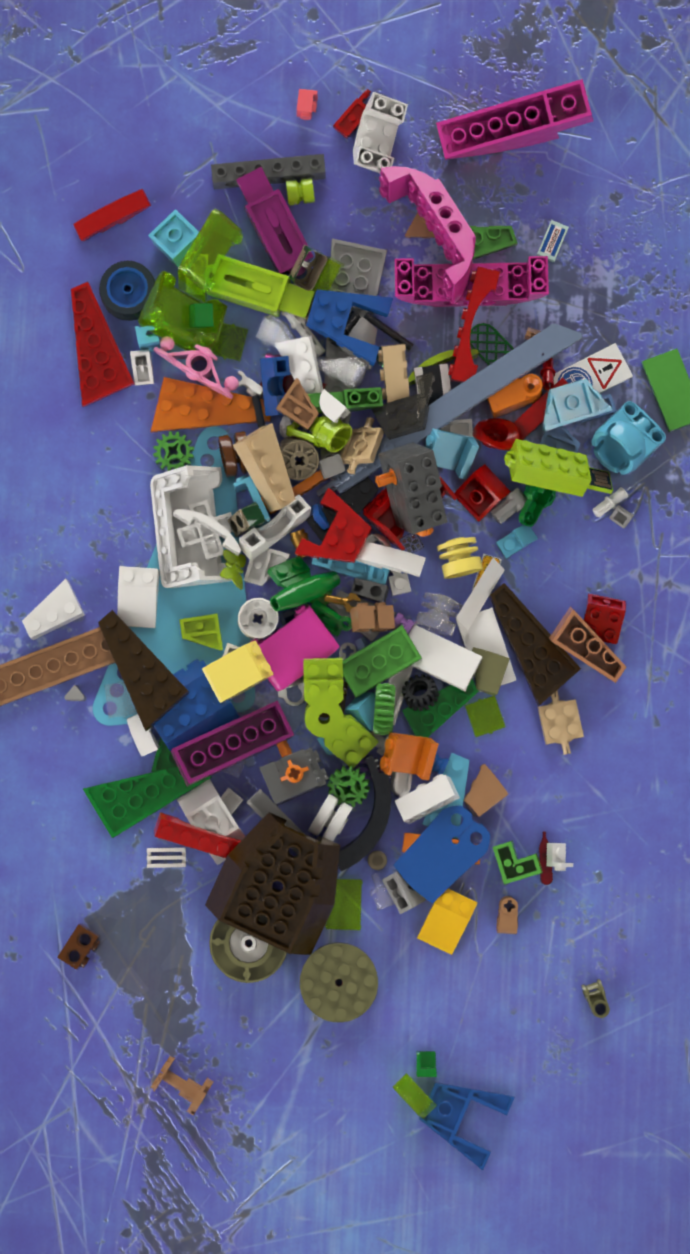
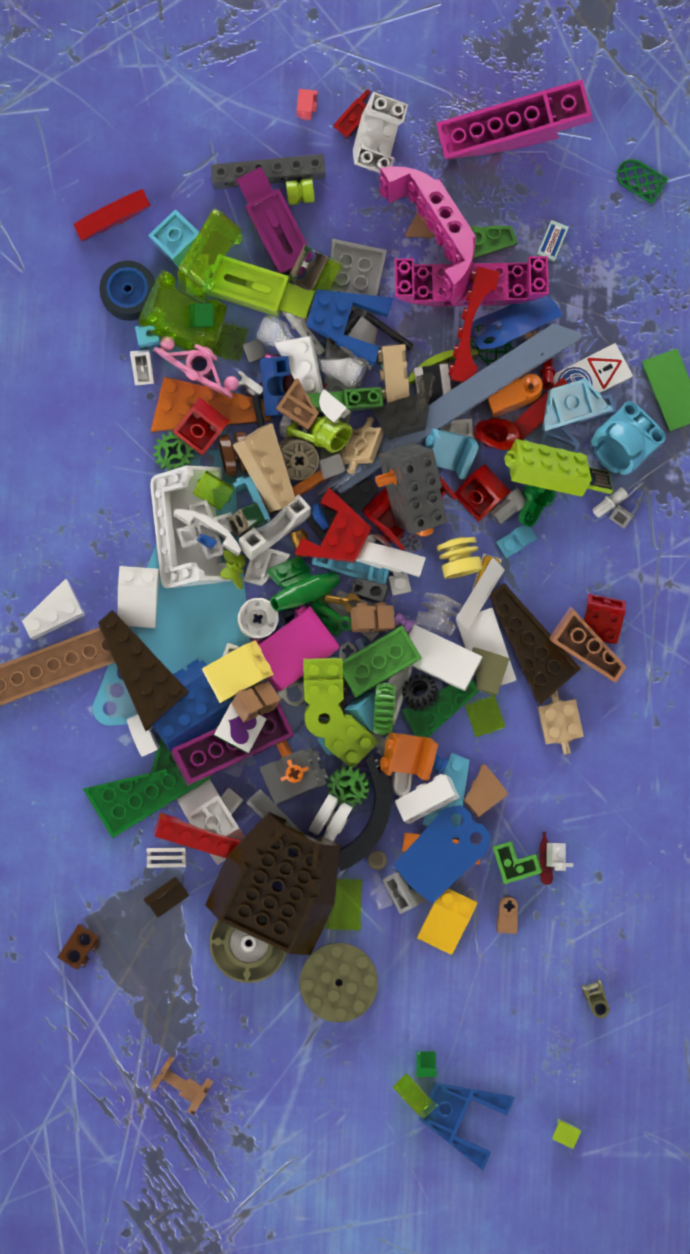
light grey slope [65,685,86,701] -> none
red wing [71,282,135,407] -> none
lime wing [179,614,223,651] -> none
none -> dark brown panel [143,877,189,917]
none -> red slope [173,397,230,456]
none -> clear neon green piece [192,471,235,511]
none -> blue tile [196,534,217,550]
none -> tile [214,700,266,754]
none -> medium nougat piece [232,681,281,723]
none -> light grey slope [242,338,266,363]
none -> blue piece [470,295,563,349]
none -> lime panel [552,1119,581,1149]
none -> green window [617,159,668,204]

